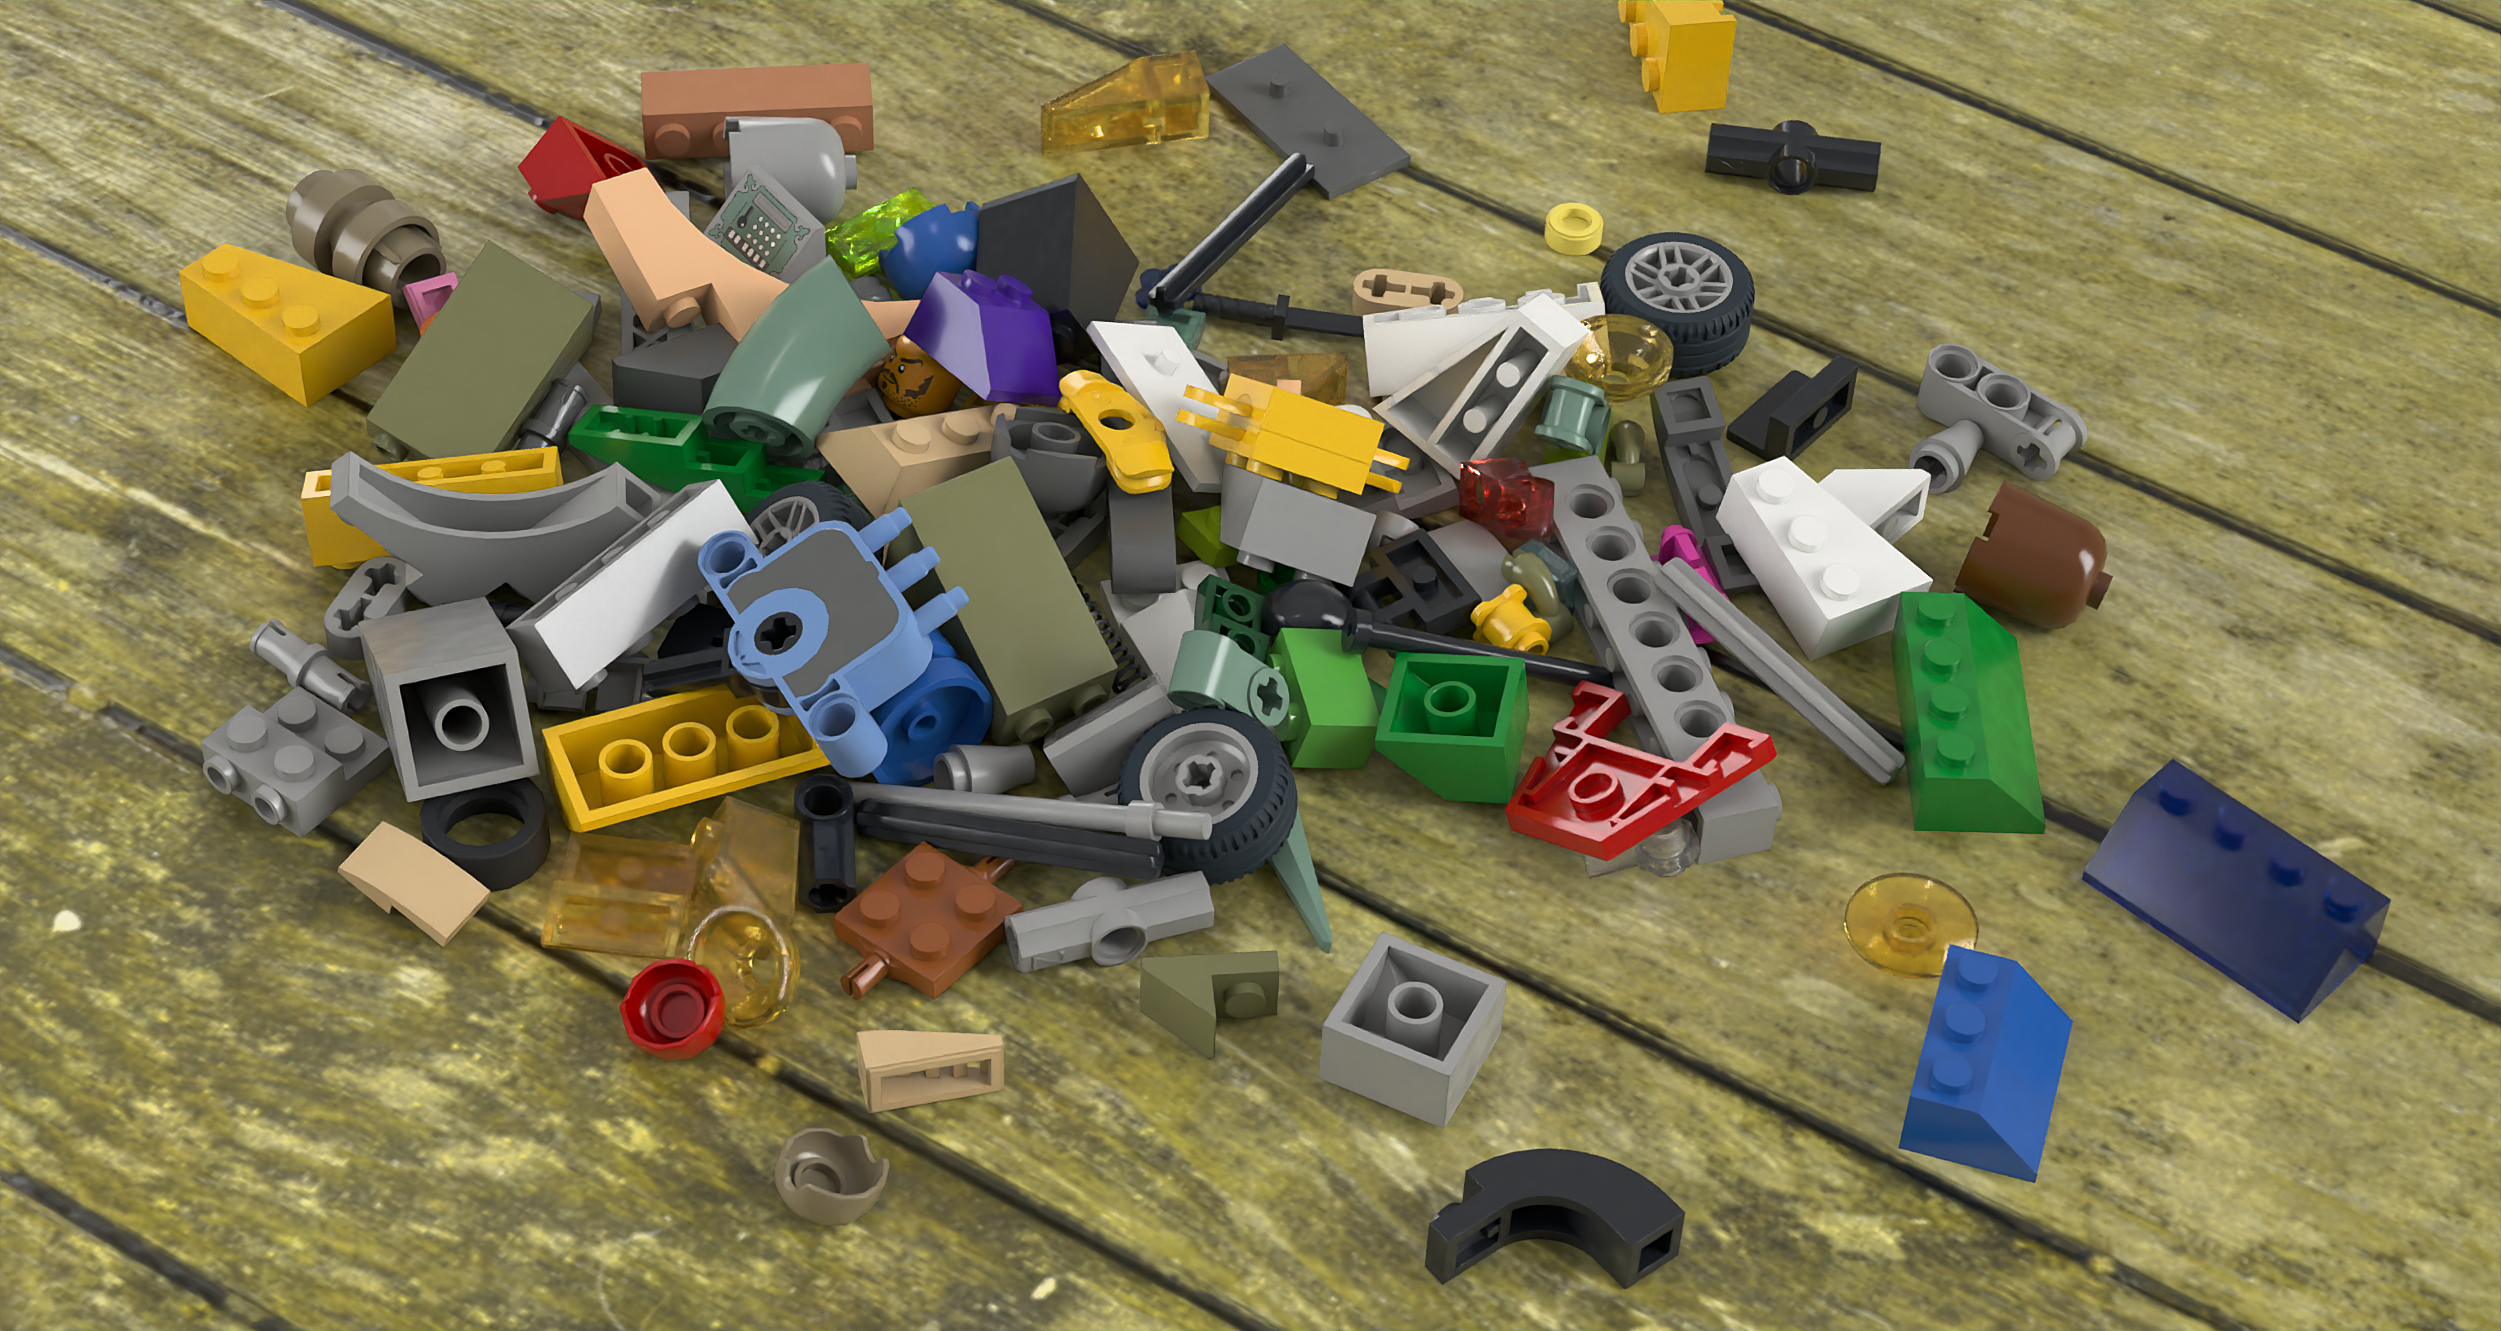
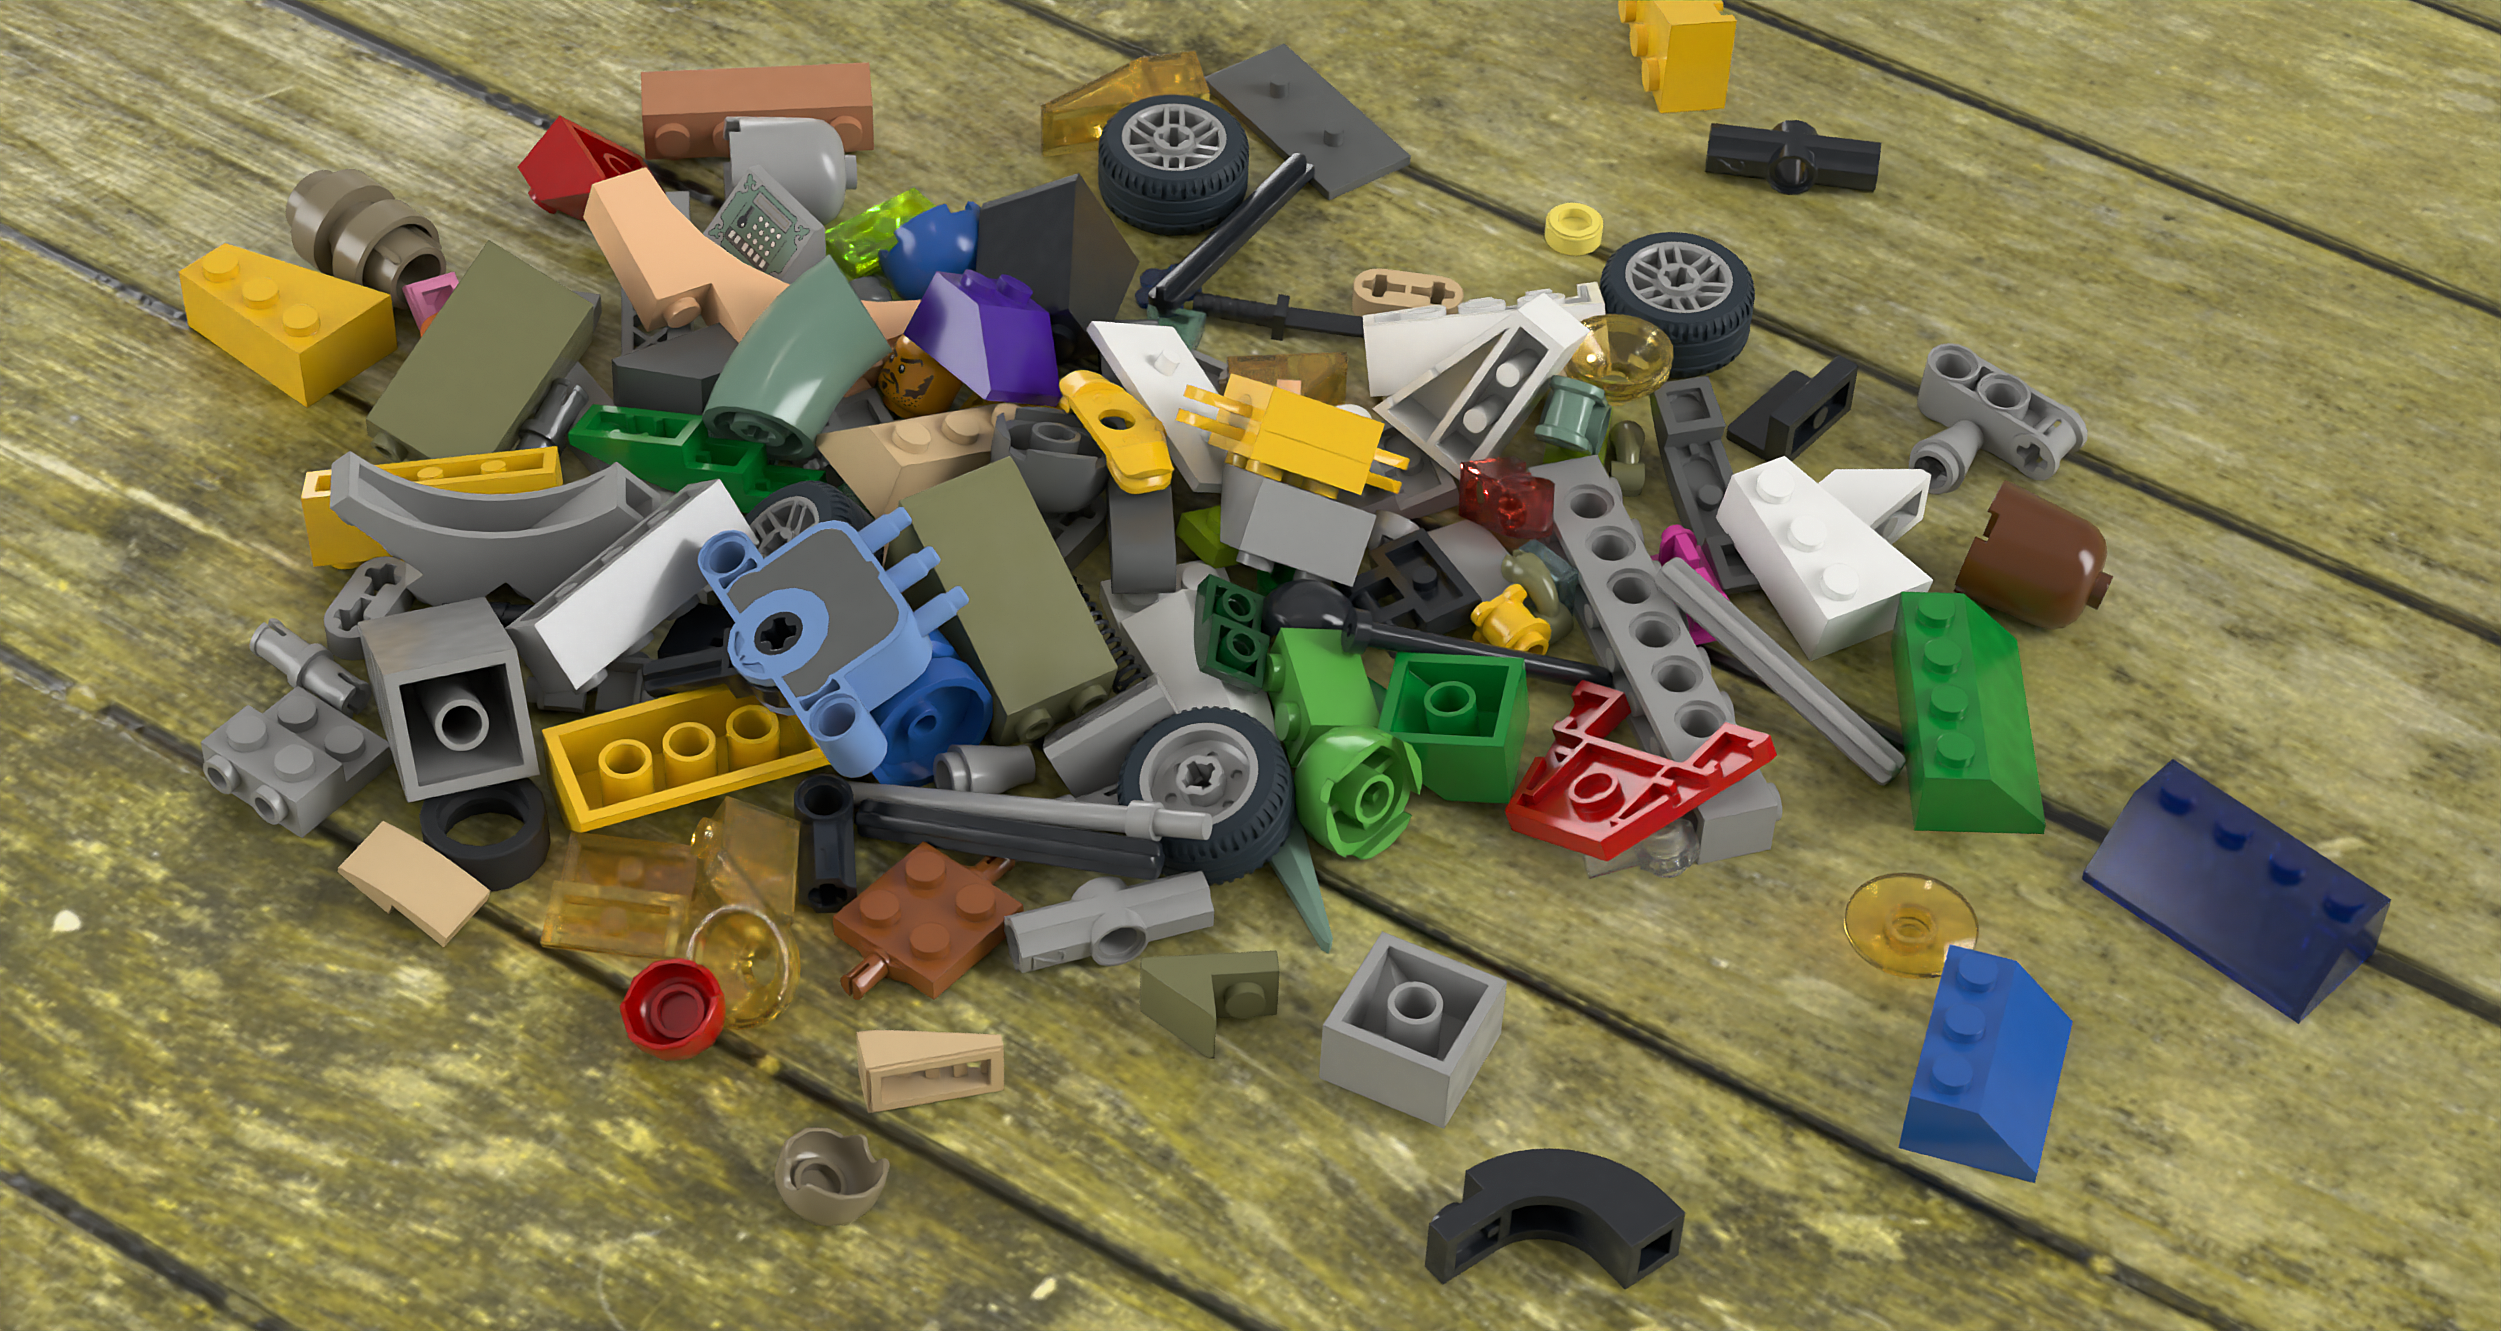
sand green piece [1167,630,1289,727] -> none
none -> black wheel [1098,95,1249,236]
none -> bright green cylinder [1294,724,1422,860]

